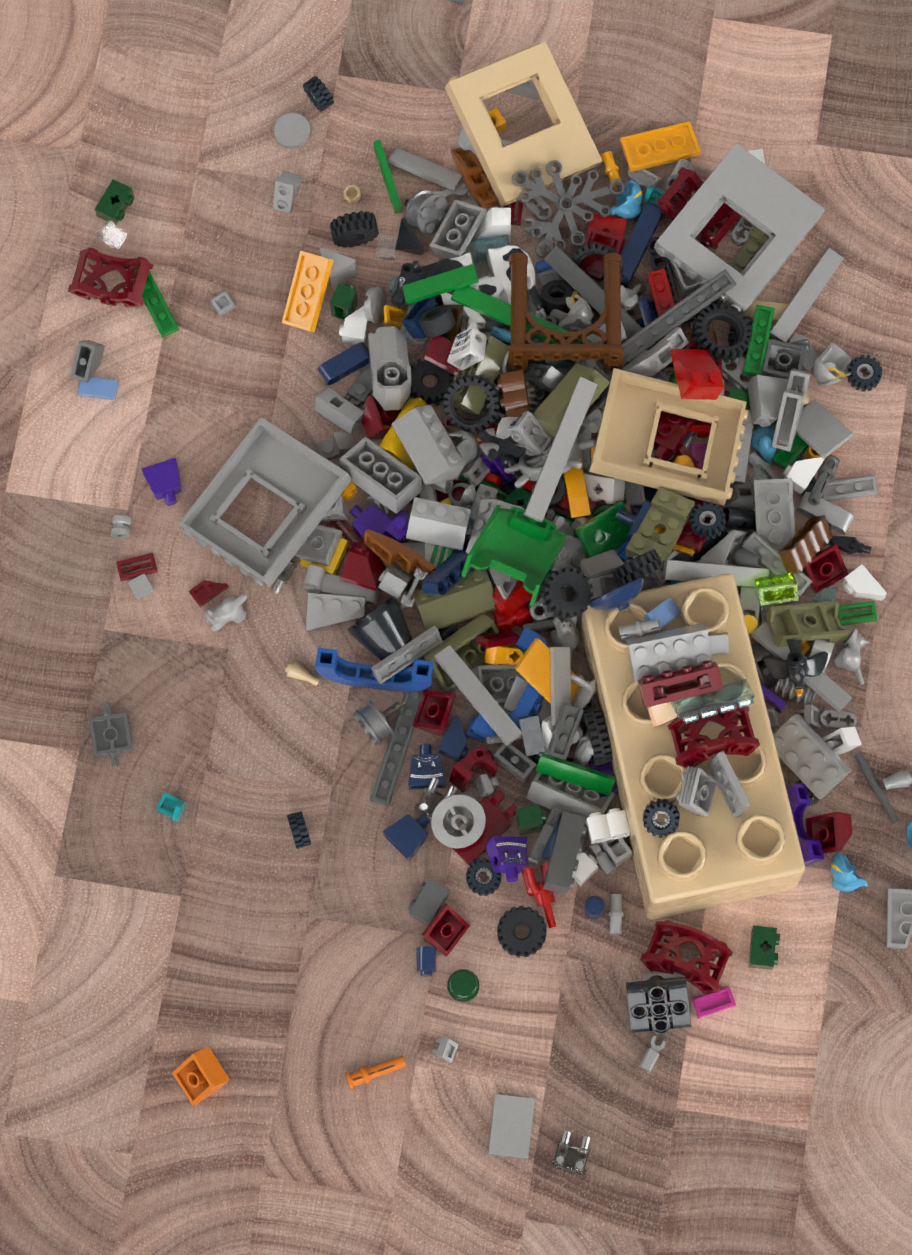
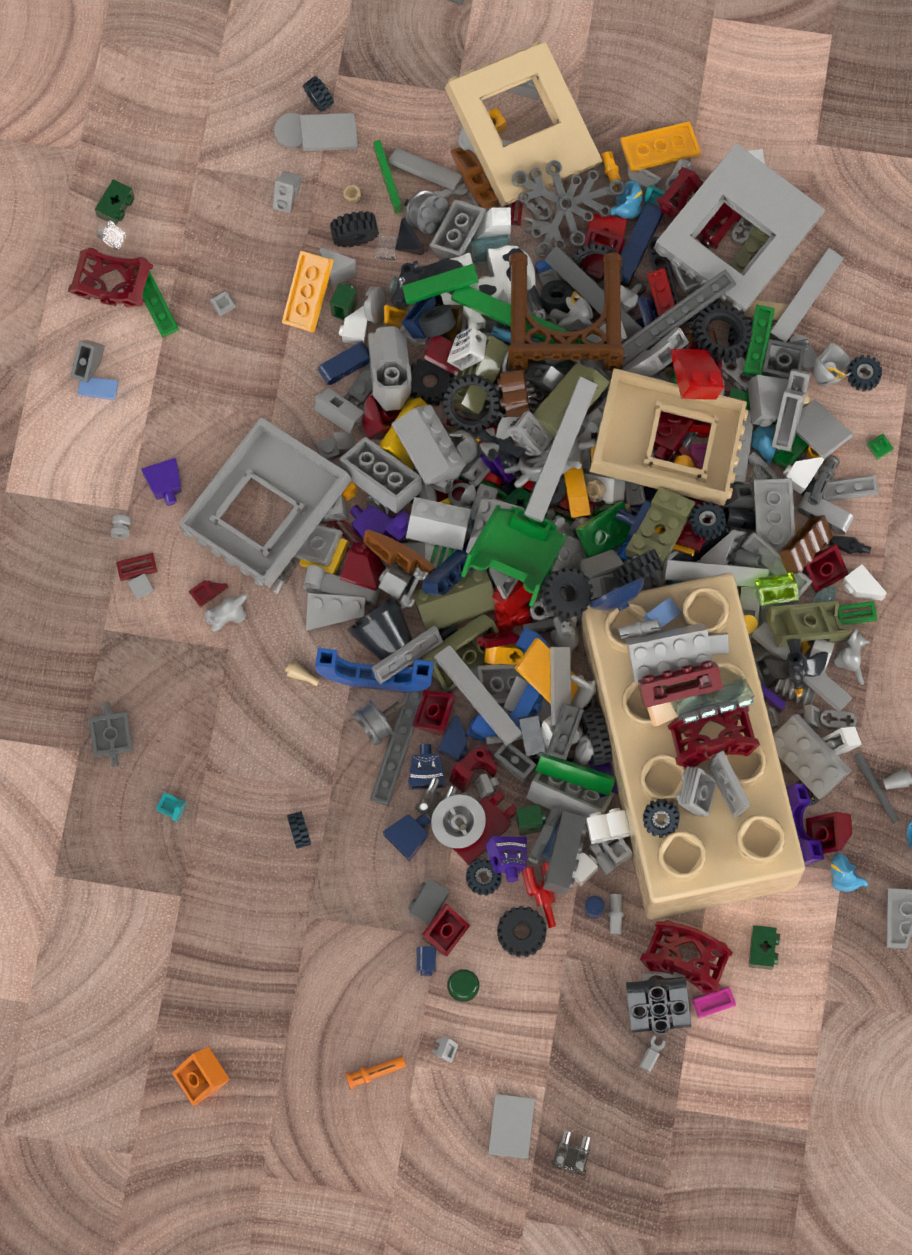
none -> light grey tile [299,113,358,151]
none -> tan tile [586,480,606,499]
none -> green tile [867,434,894,460]

